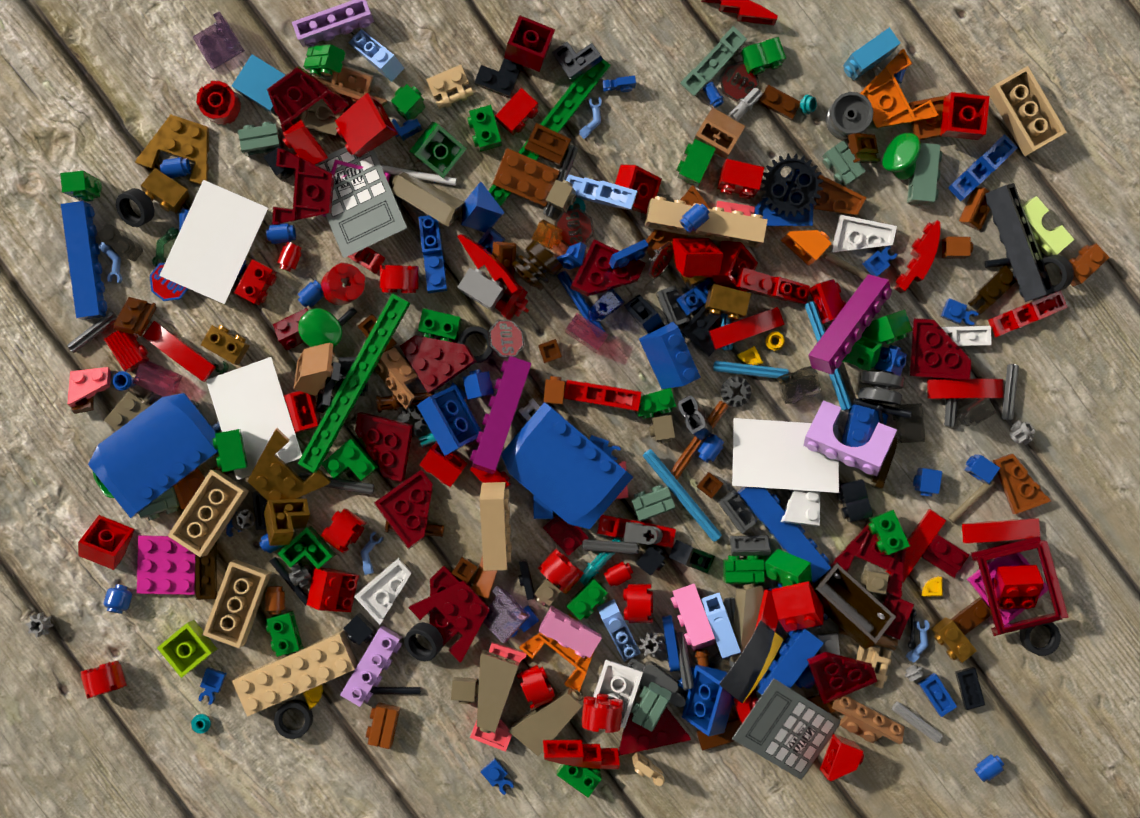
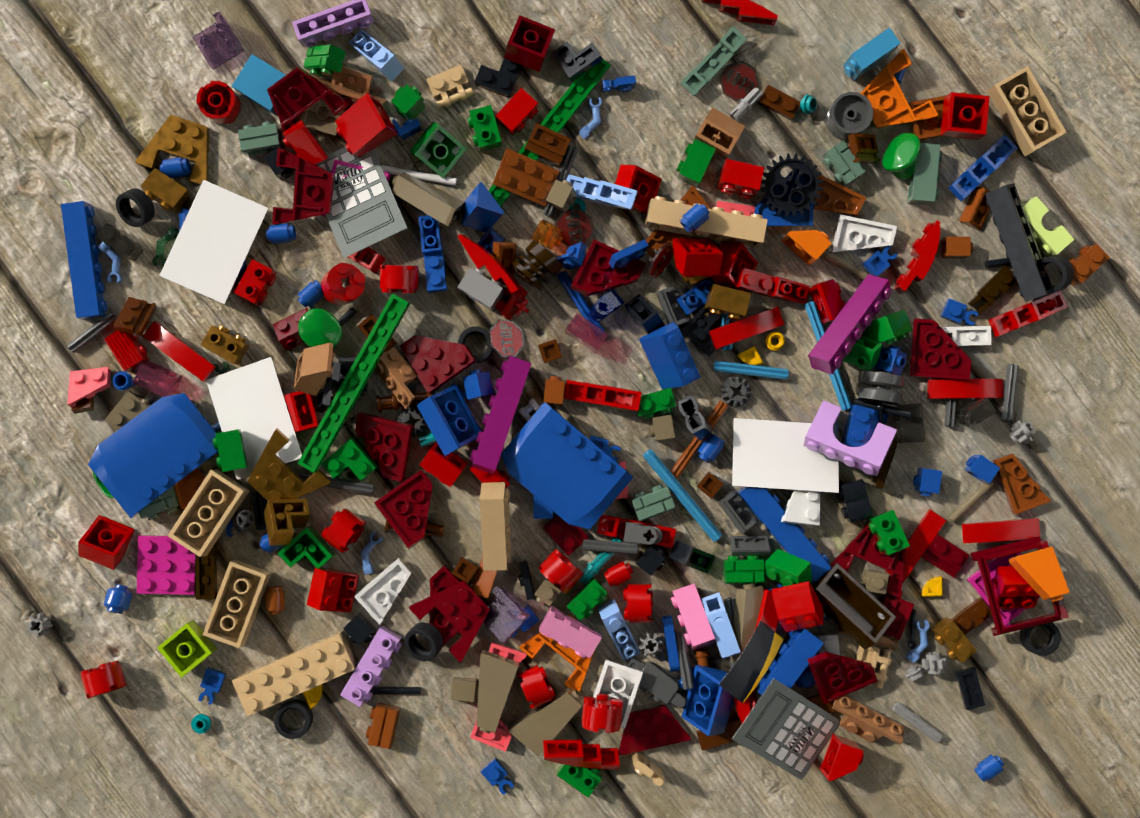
green brick [60,171,102,202] -> none
piece [150,263,188,301] -> none
green brick [266,611,303,657] -> none
black bar [269,557,308,606] -> none
red brick [277,242,302,272] -> none
dark grey gear [289,563,313,588] -> none
green brick [418,308,462,342] -> none
sand green brick [631,682,672,731] -> none
blue pin [703,82,724,108] -> none
green brick [741,37,786,75] -> none
clear smoke brick [777,366,821,404] -> none
blue plate [918,673,957,717] -> none
none -> light grey gear [921,652,947,674]
none -> orange slope [1008,546,1070,602]

